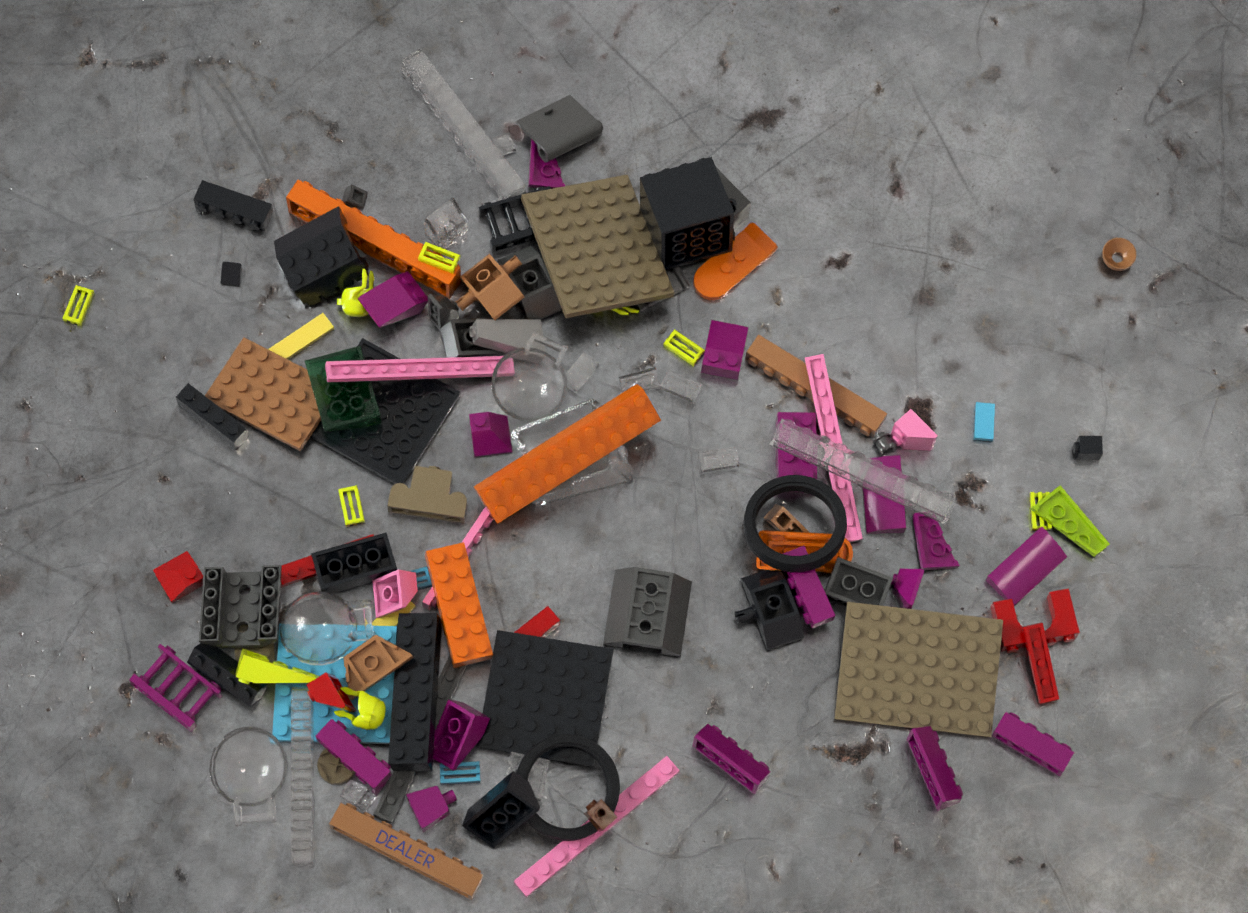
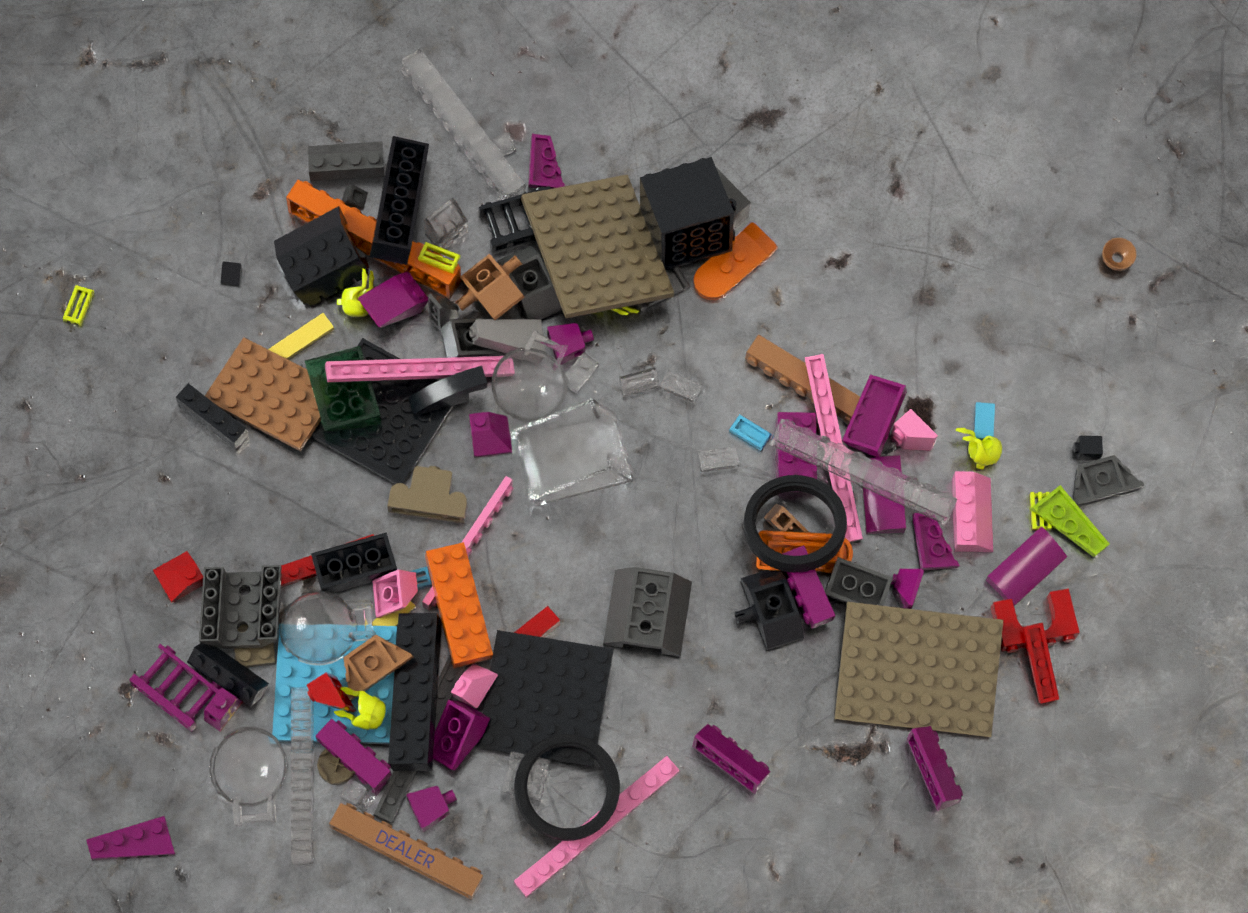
black brick [193,180,273,231] -> none
neon yellow wedge [236,649,319,684] -> none
neon yellow tile [338,485,365,527] -> none
medium azure tile [440,761,480,784] -> none
black slope [462,771,540,848] -> none
orange brick [474,384,661,524] -> none
dark grey door [516,95,603,162] -> none
reddish brown brick [584,799,617,832] -> none
neon yellow tile [663,329,705,366] -> none
magenta slope [701,320,748,380] -> none
magenta brick [992,712,1075,776] -> none
none -> magenta wing [86,816,175,860]
none -> magenta torso [204,687,243,732]
none -> dark grey slope [308,142,385,181]
none -> black brick [369,136,429,265]
none -> black slope [409,366,487,416]
none -> bright pink slope [451,664,498,708]
none -> magenta torso [547,323,594,366]
none -> medium azure tile [729,414,772,451]
none -> magenta slope [842,374,907,457]
none -> bright pink slope [952,471,993,552]
none -> neon yellow hair [955,428,1002,470]
none -> dark grey wing [1073,455,1144,506]

